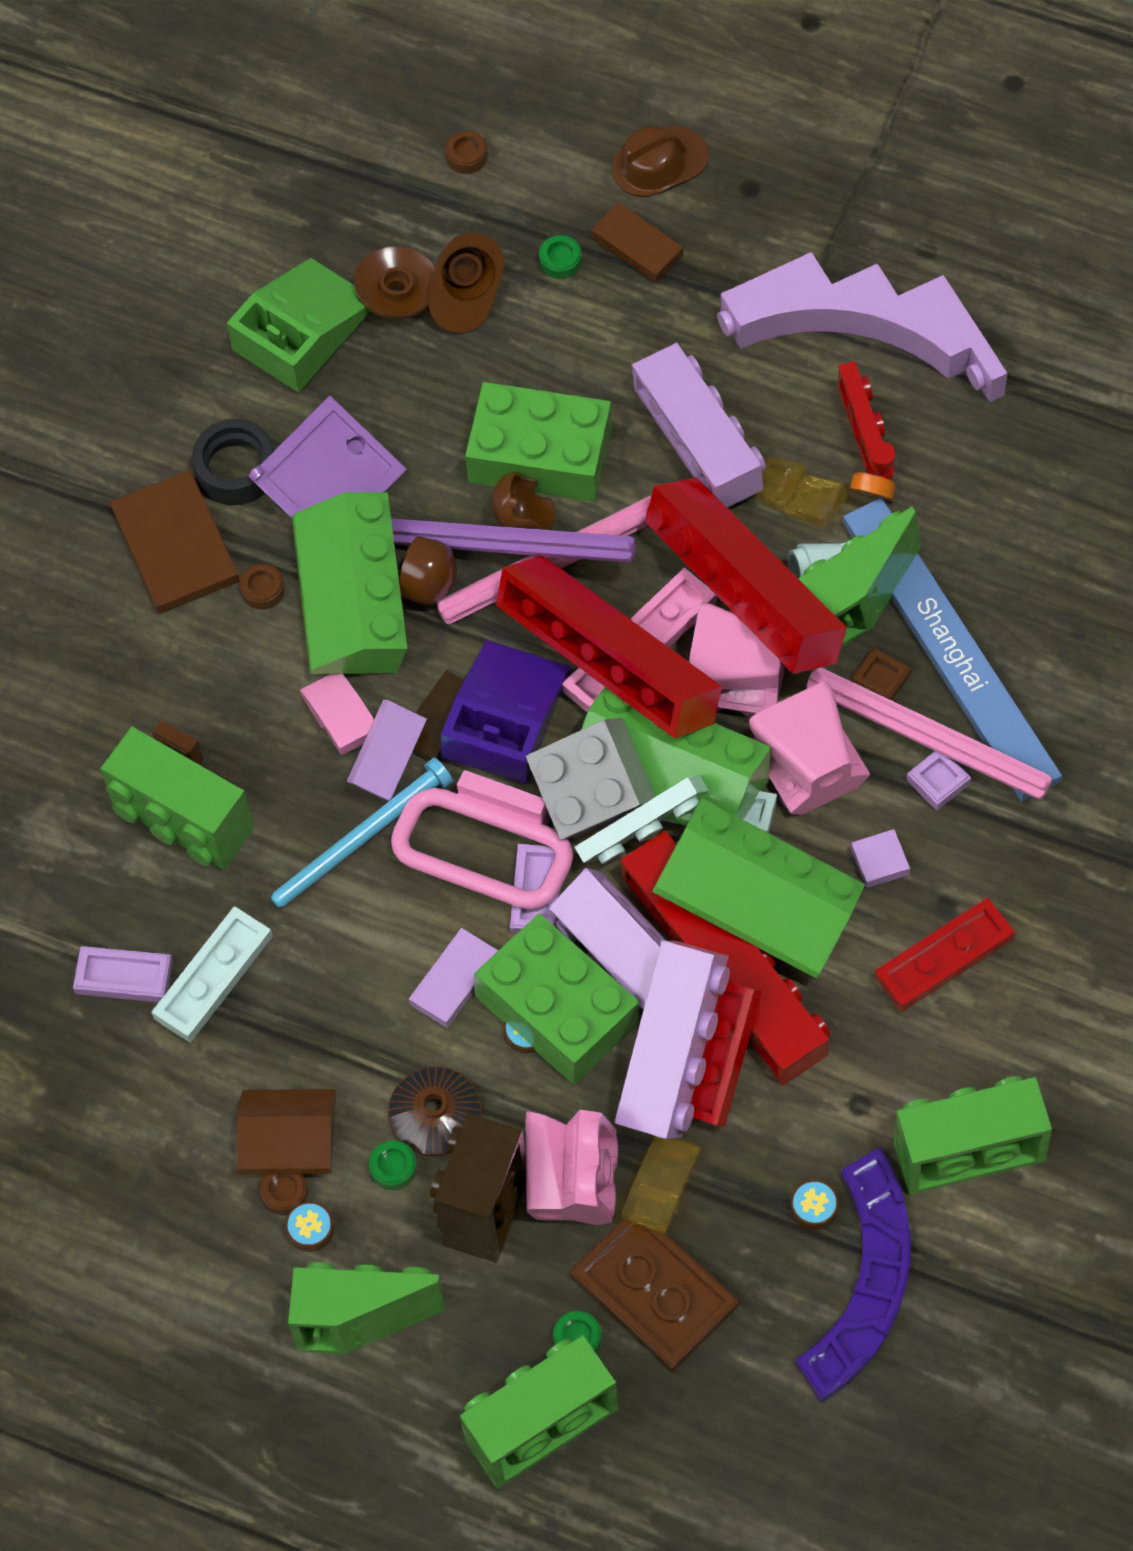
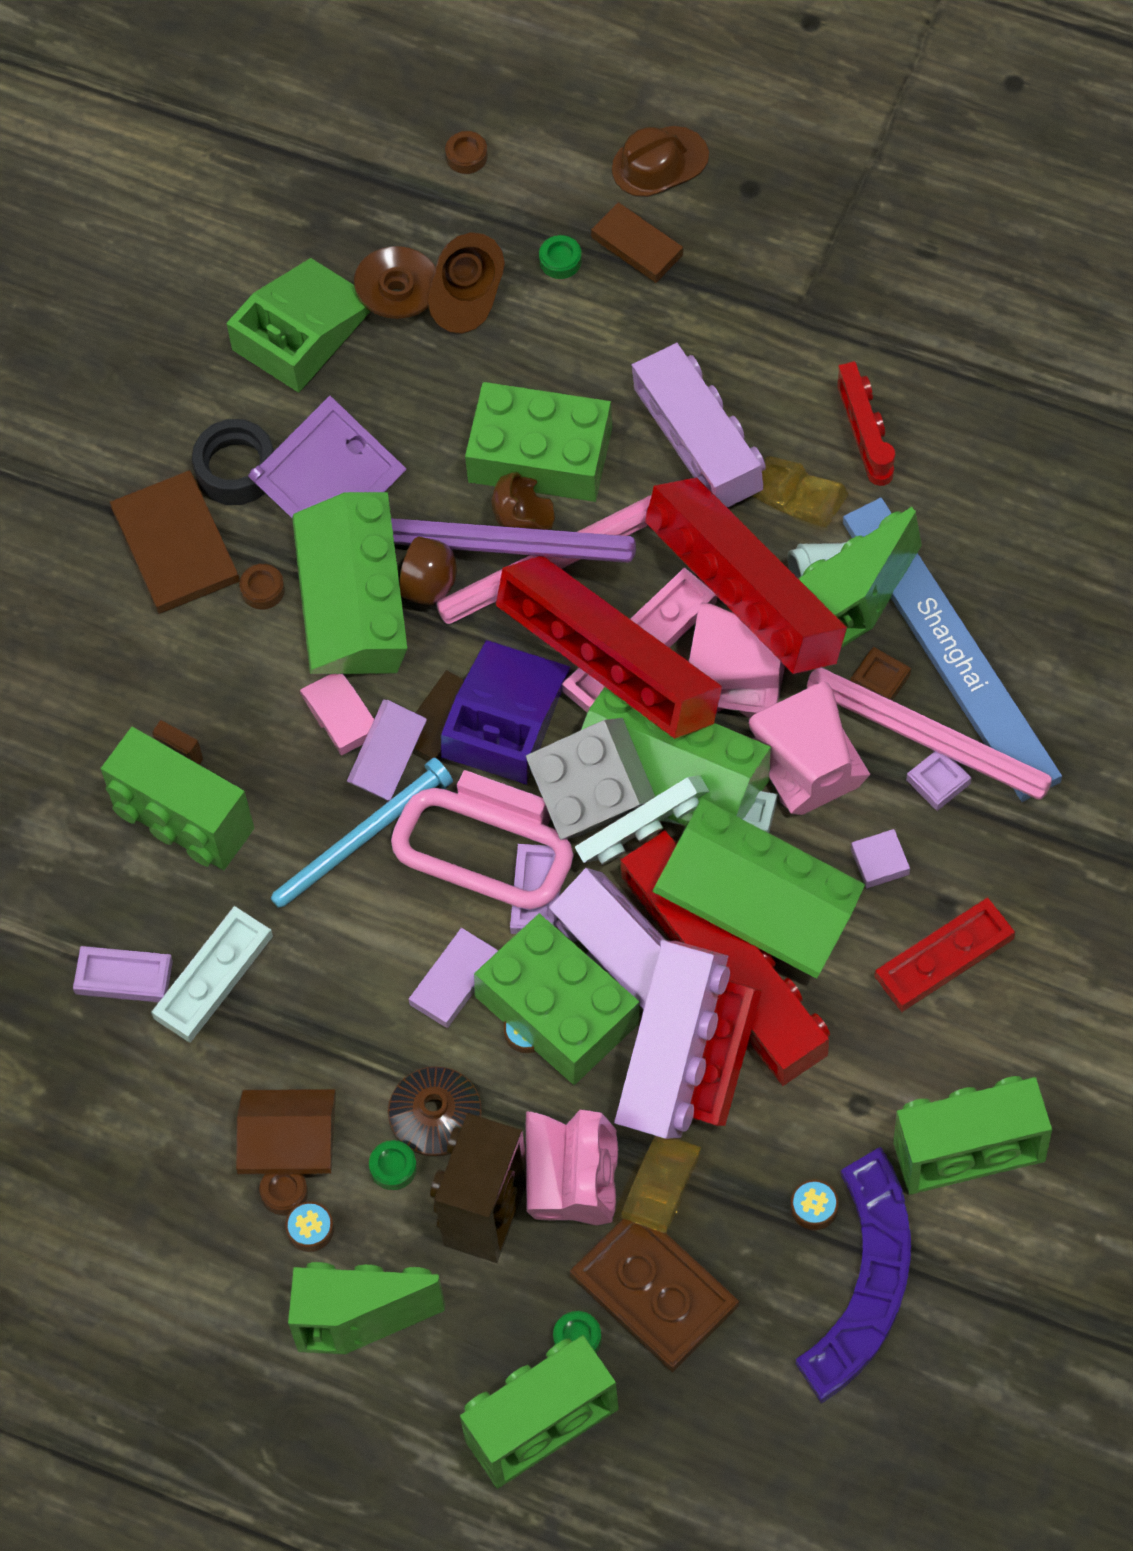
lavender arch [717,252,1007,402] -> none
orange tile [849,472,897,502] -> none

